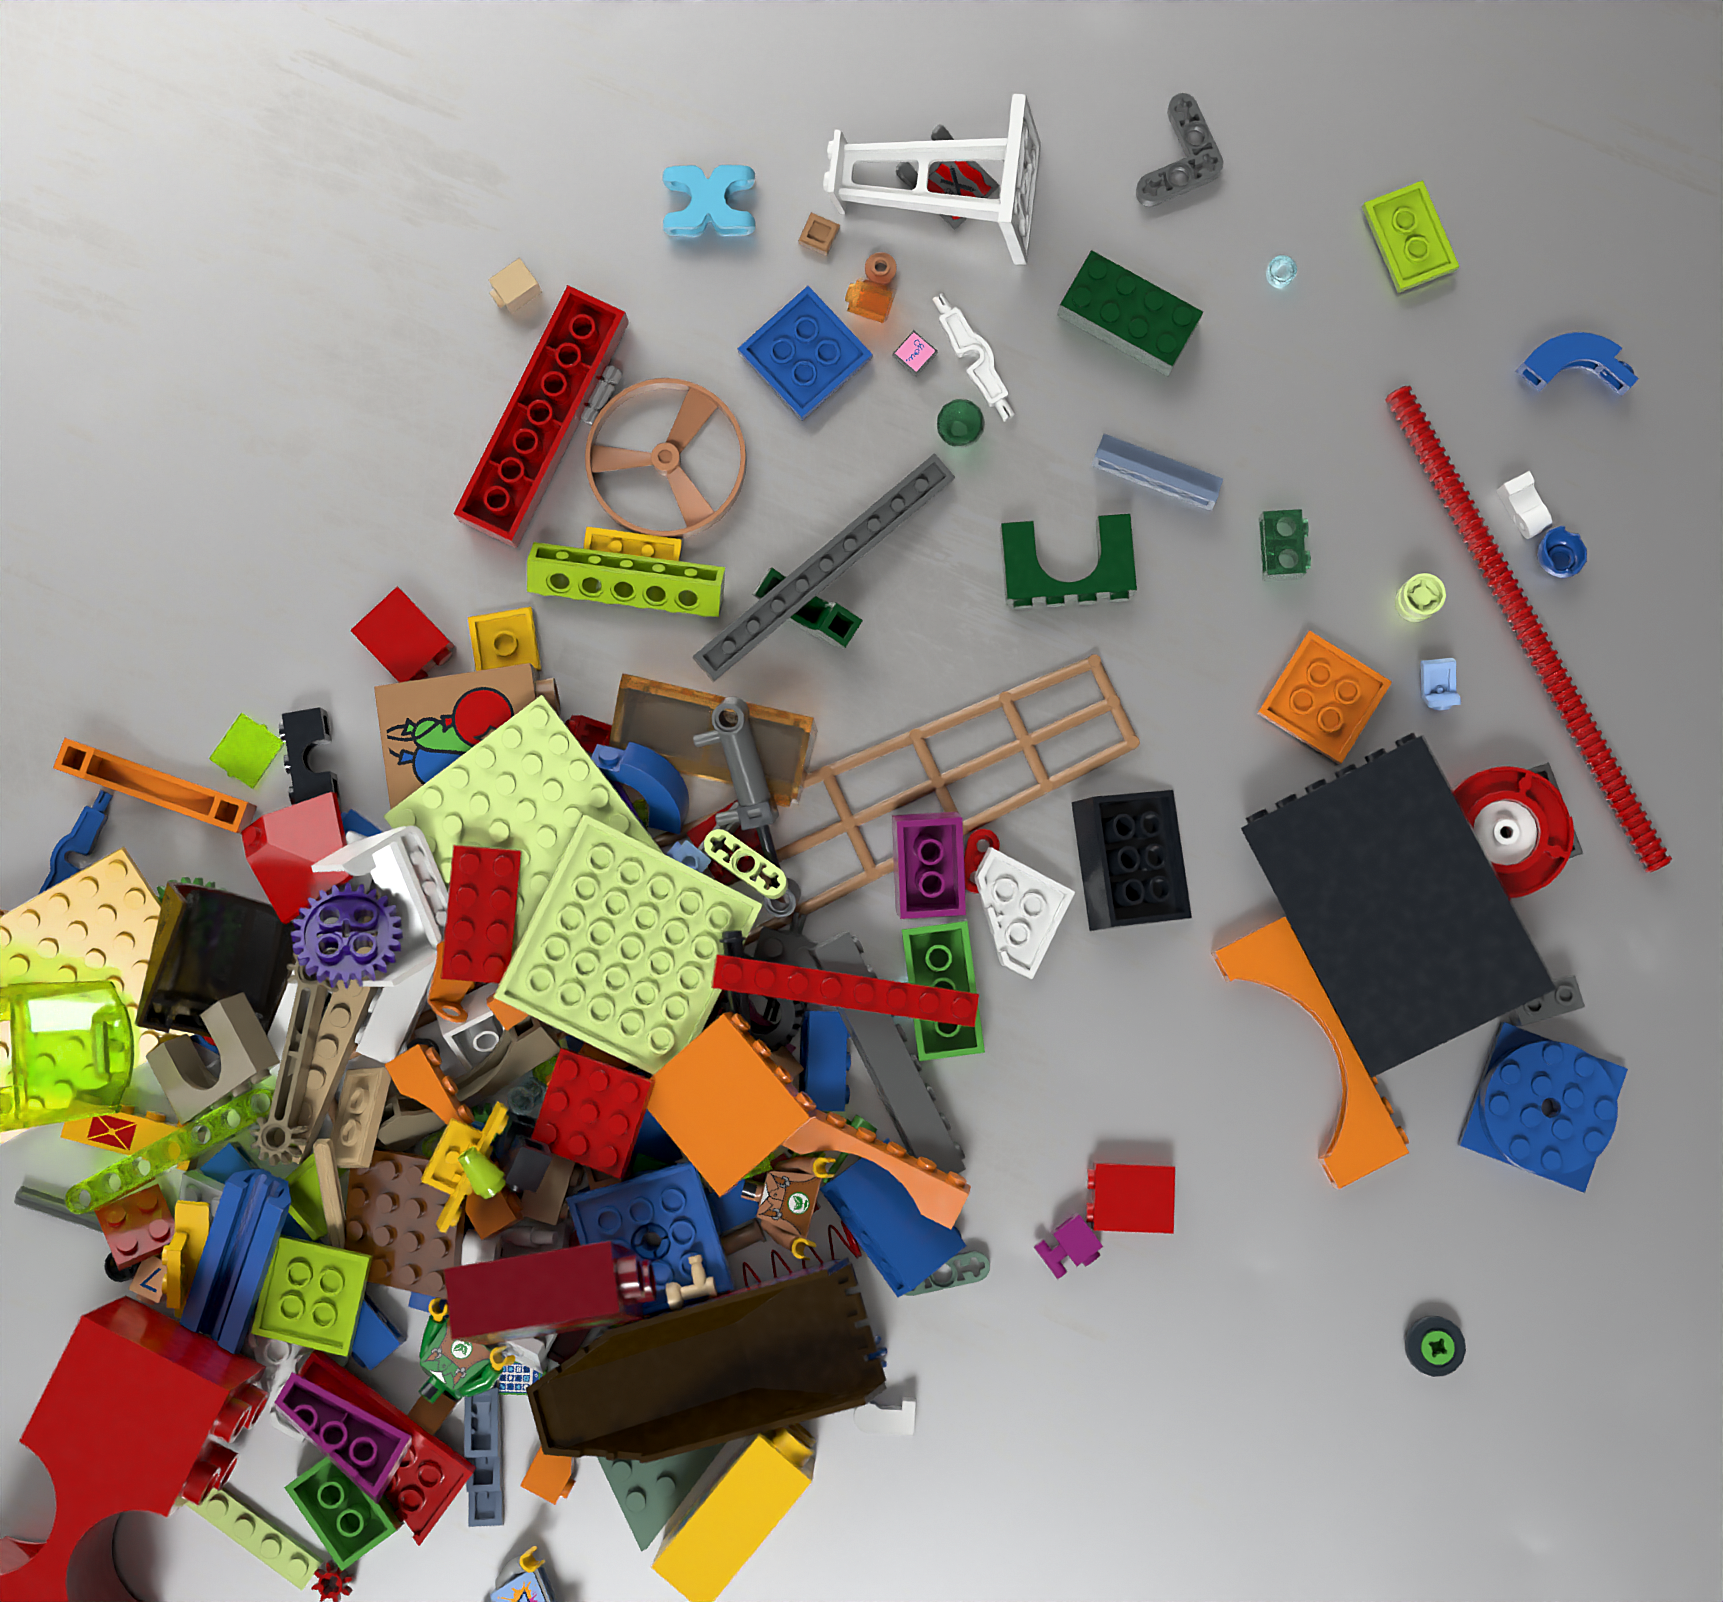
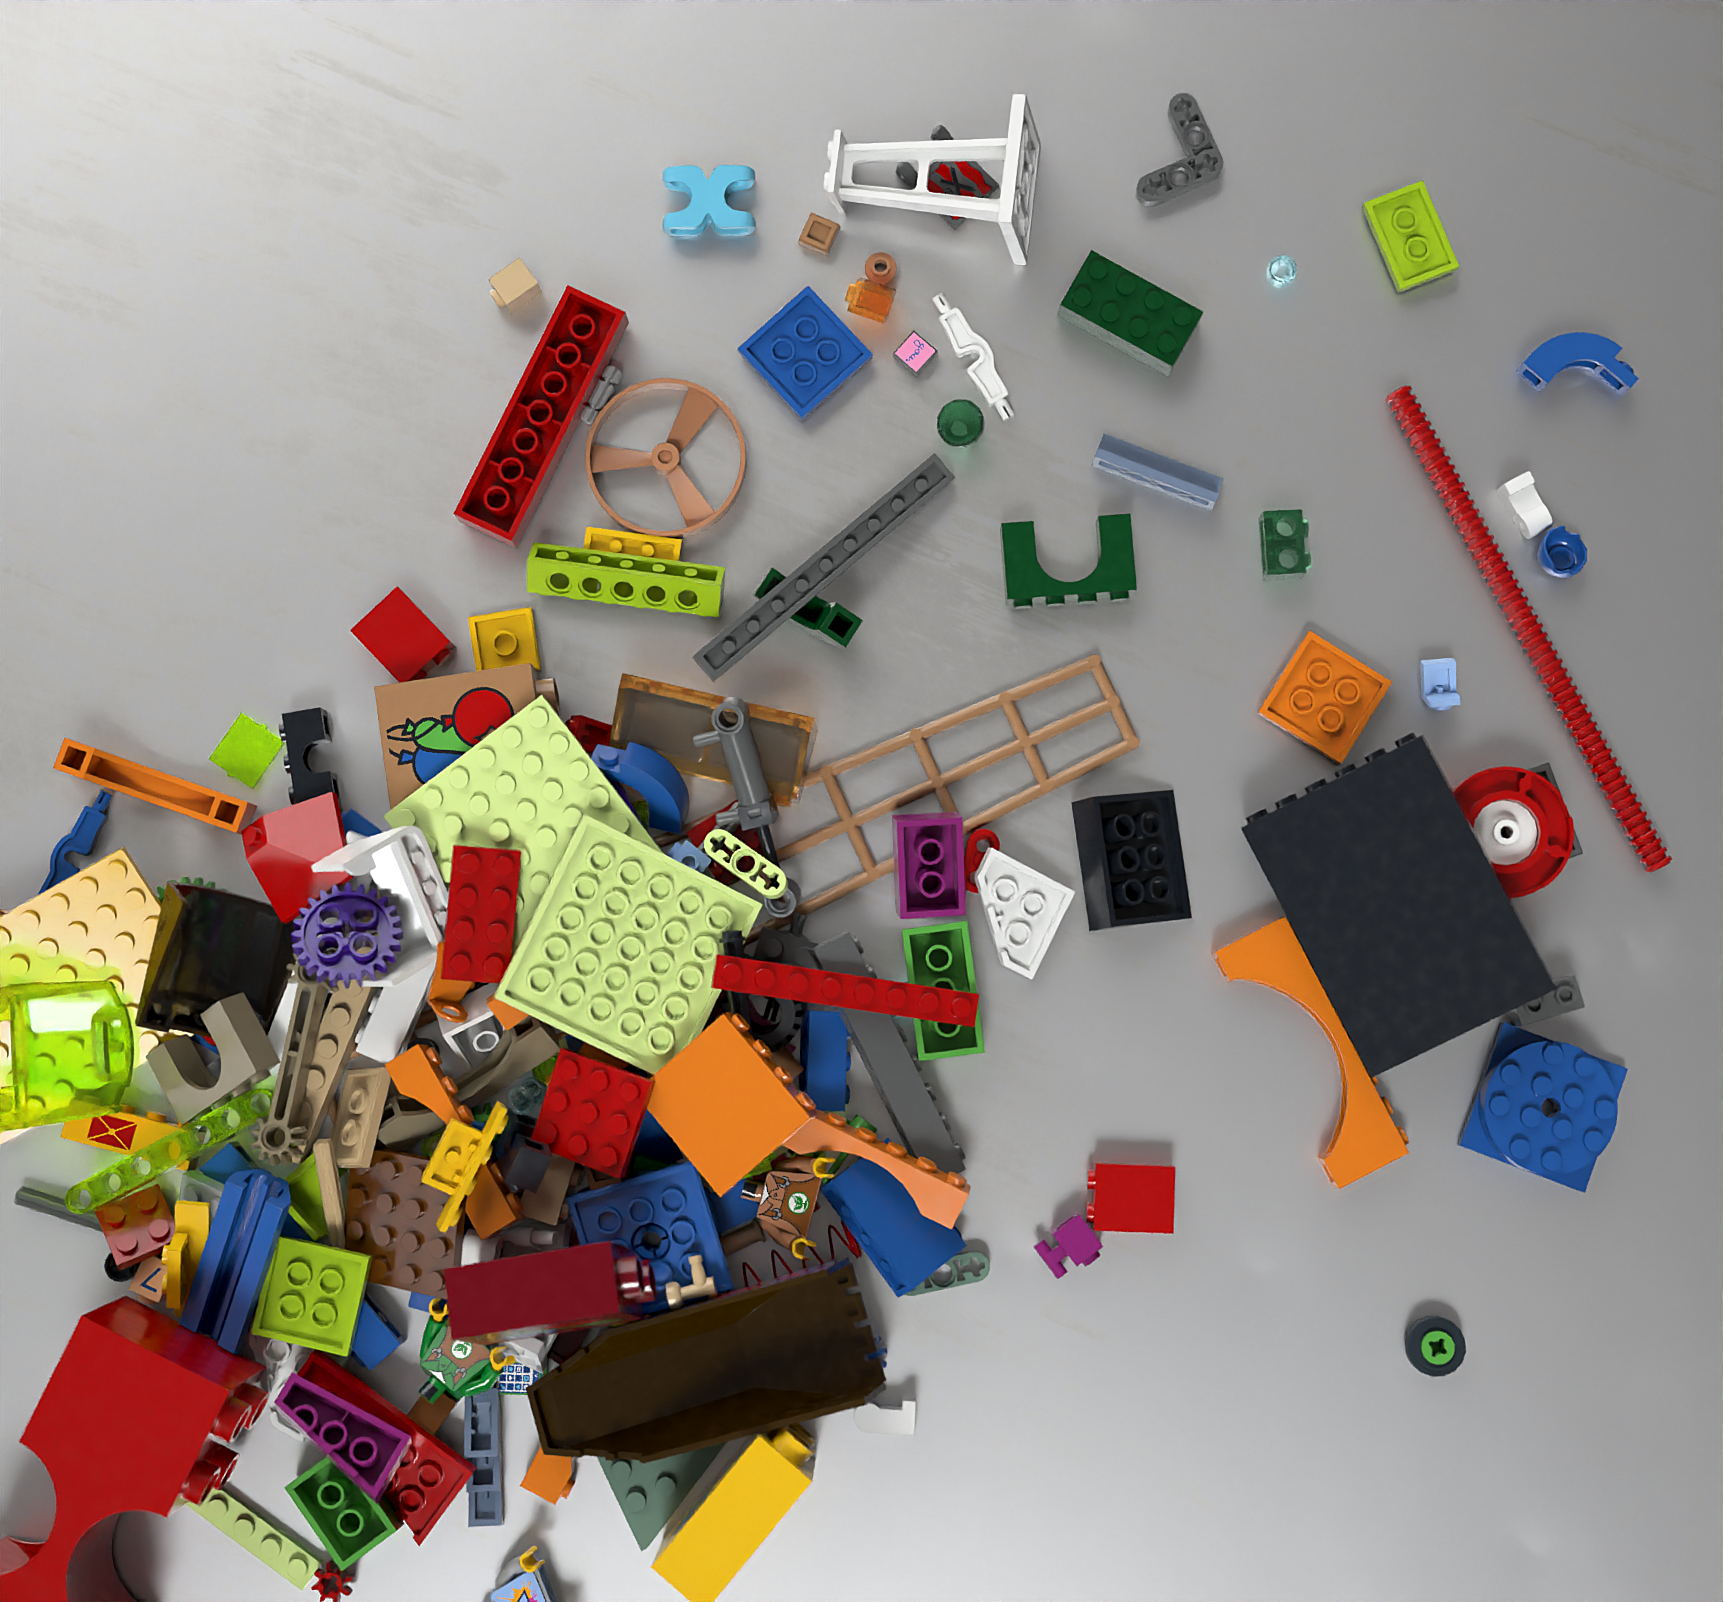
lime cone [458,1146,506,1199] -> none
yellowish green wheel [1395,573,1446,622] -> none

